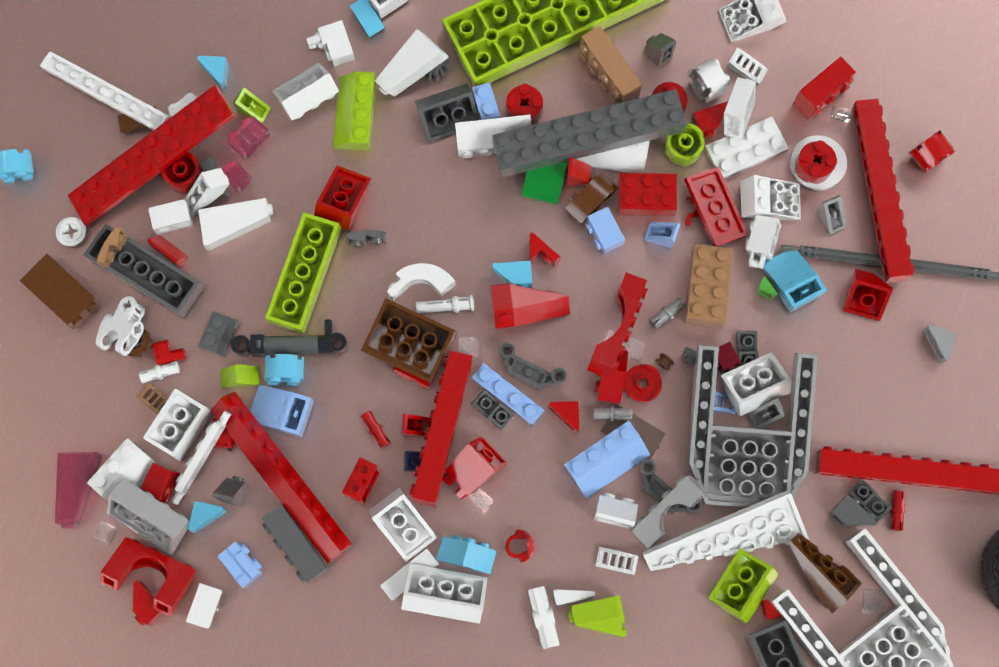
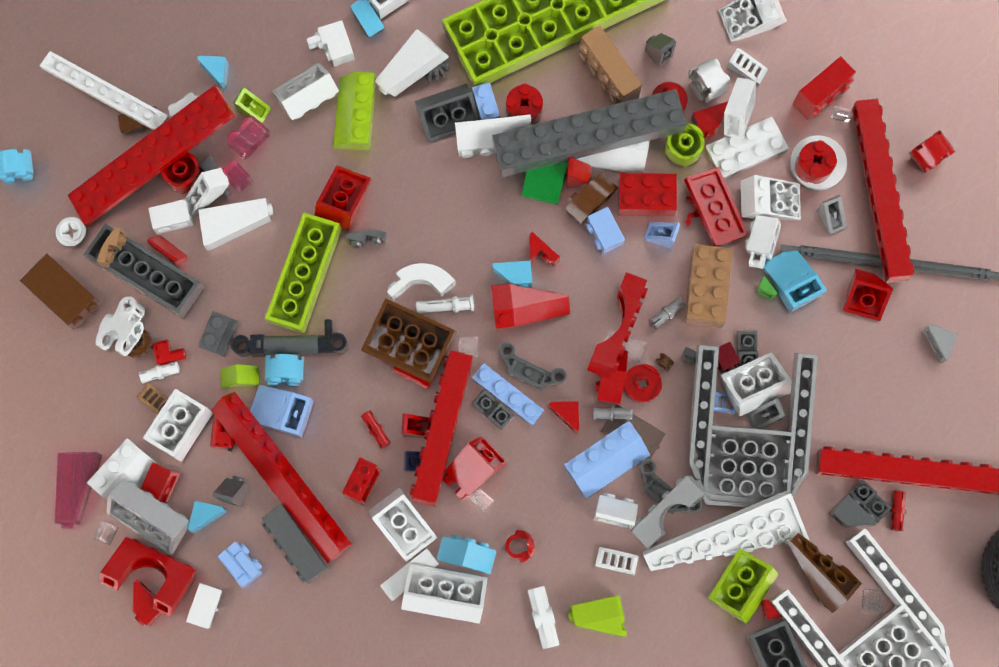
white plate [171,411,232,505] -> none
white slope [552,589,595,606] -> none

